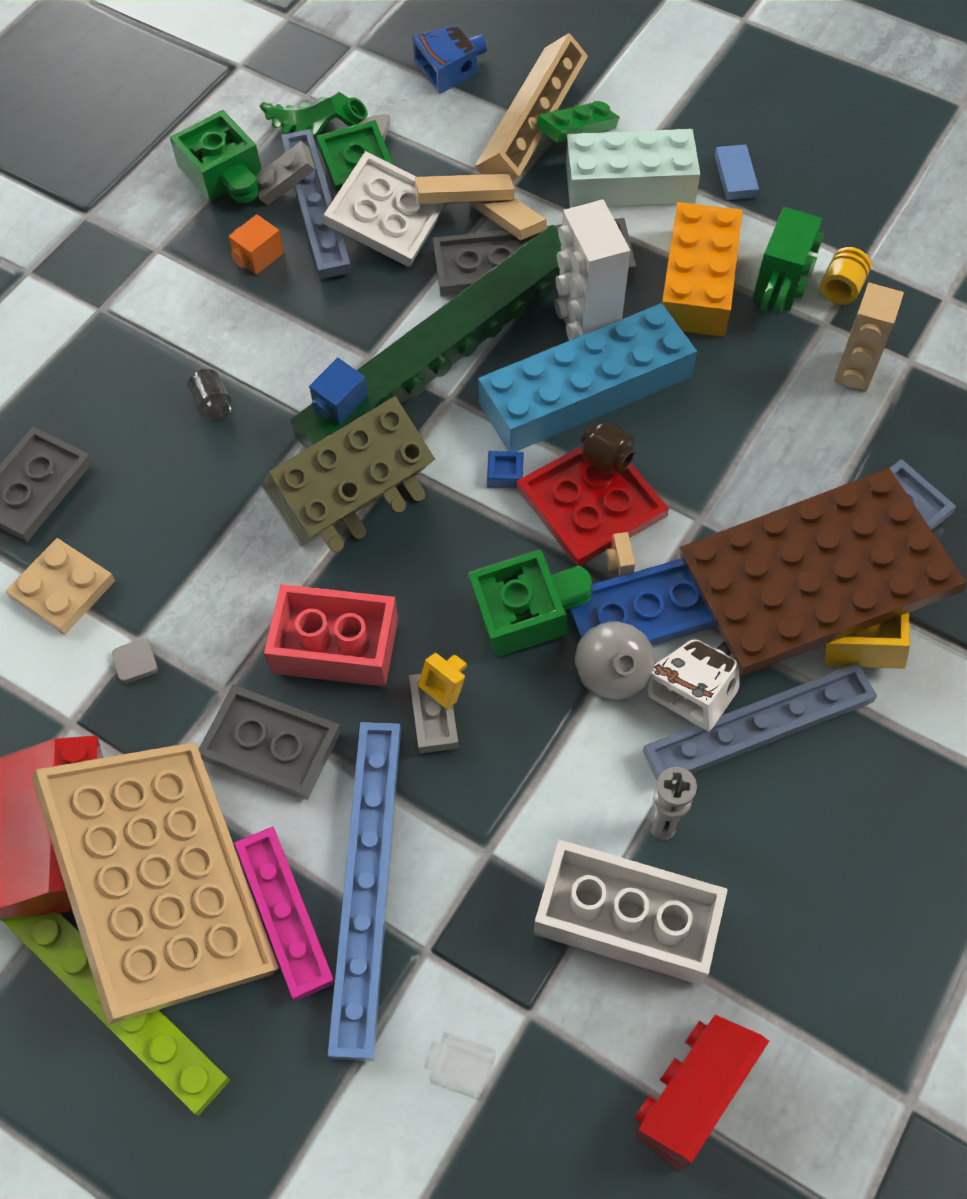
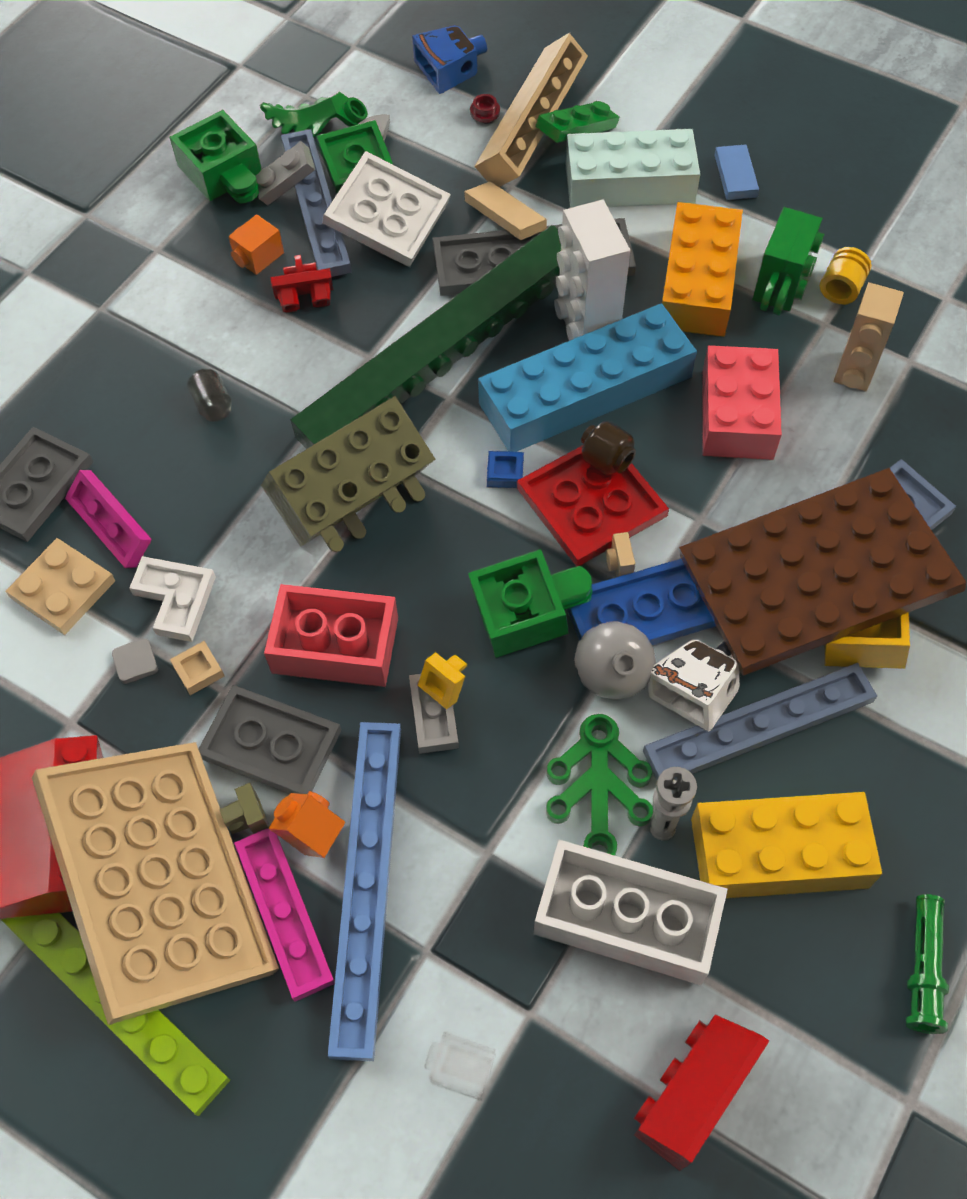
blue brick [309,357,368,424] -> none
tan tile [415,173,515,204] -> none
none -> dark pink plate [65,470,152,568]
none -> white plate [130,556,216,642]
none -> tan plate [170,641,225,695]
none -> olive tile [220,783,269,834]
none -> orange brick [268,791,346,858]
none -> red hips [270,255,334,312]
none -> dark red plate [470,94,500,123]
none -> green plant [546,714,653,856]
none -> yellow brick [691,792,882,898]
none -> coral brick [702,345,782,460]
none -> green pin [906,894,949,1034]

